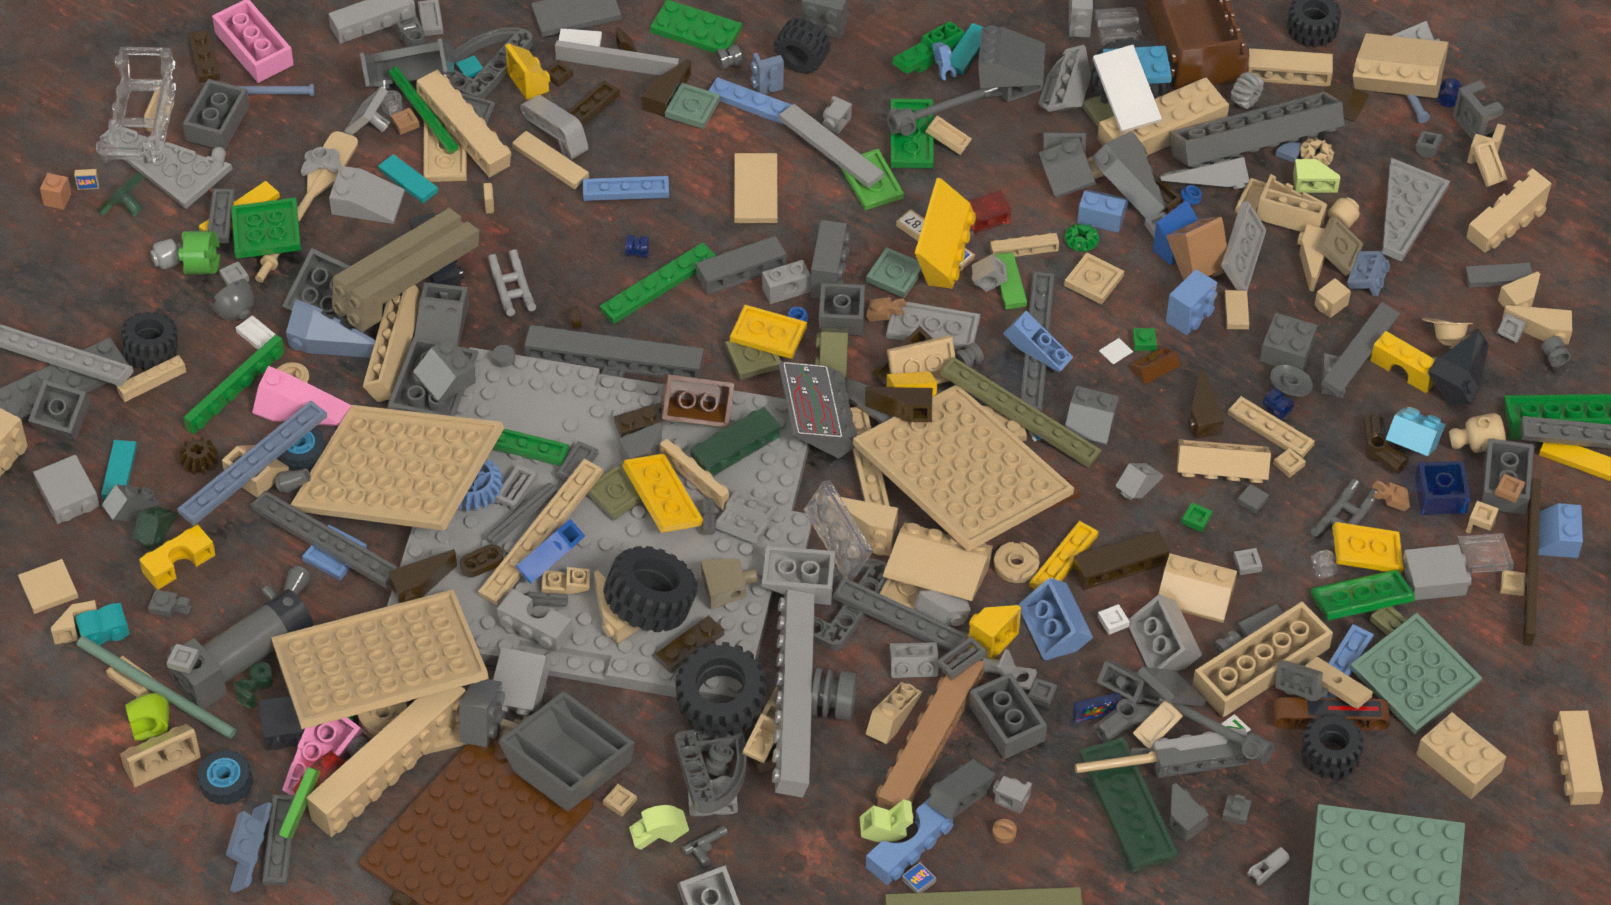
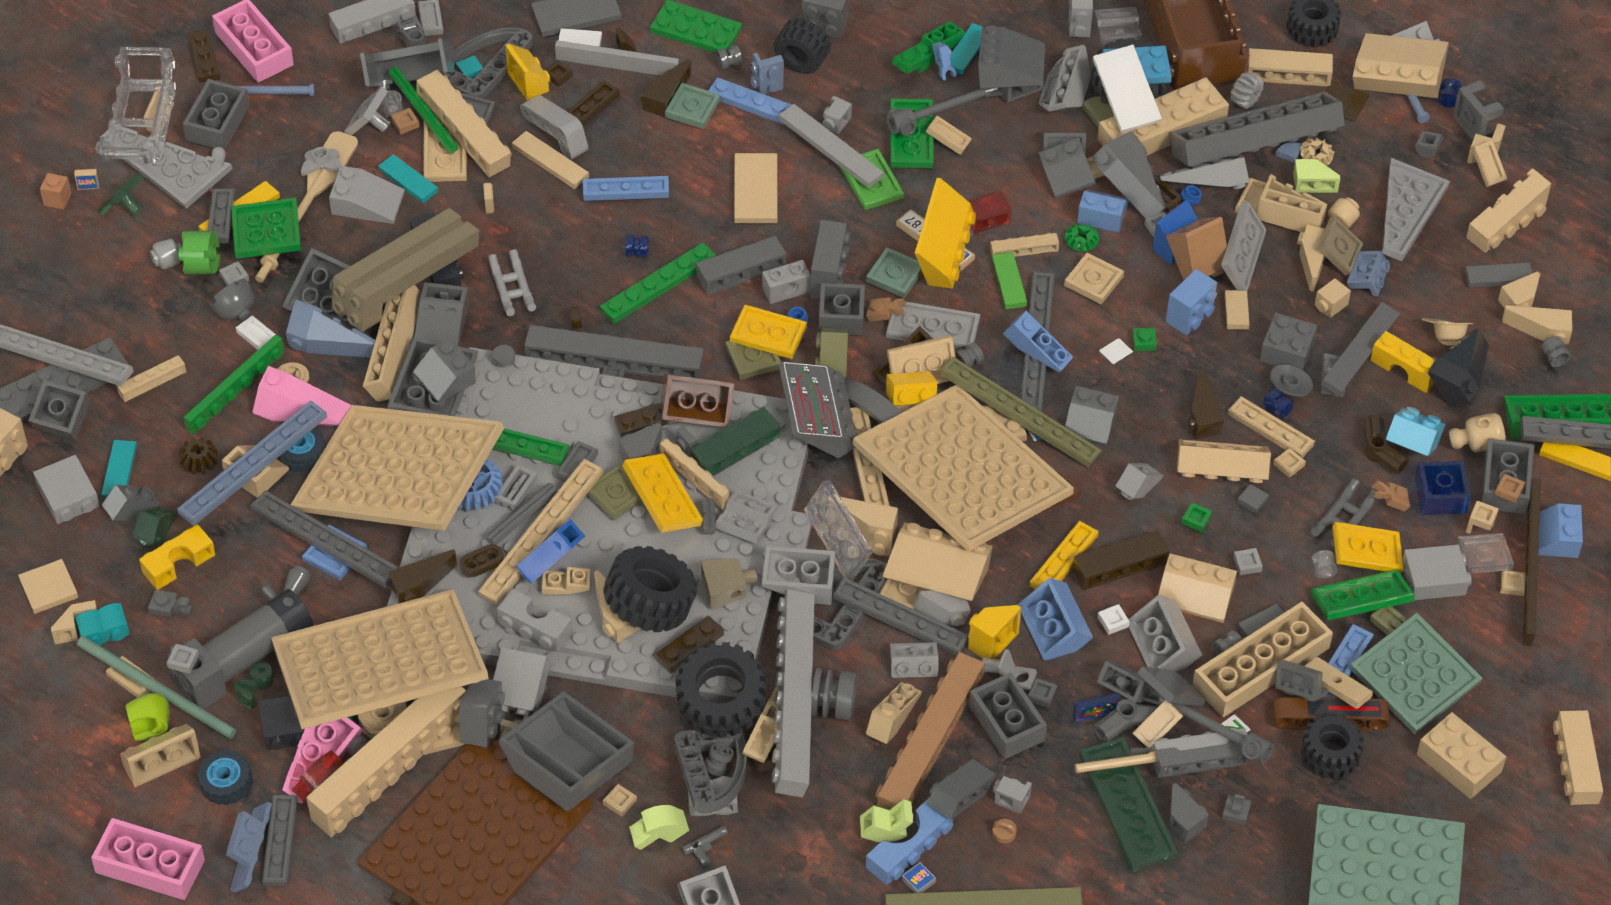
black tyre [121,311,178,369] -> none
dark grey cone [275,468,311,493] -> none
bright green tile [279,767,321,838] -> none
dark grey piece [528,592,568,607] -> none
dark brown slope [865,387,933,422] -> none
dark grey tile [936,636,987,681] -> none
light grey brick [972,254,1007,292] -> none
tan tile [993,542,1040,583] -> none
reddish brown slope [1129,346,1180,384] -> none
light grey bar [1247,847,1290,885] -> none
light grey tile [1497,313,1527,343] -> none
none -> bright pink brick [91,818,205,900]
none -> dark grey plate [675,425,697,457]

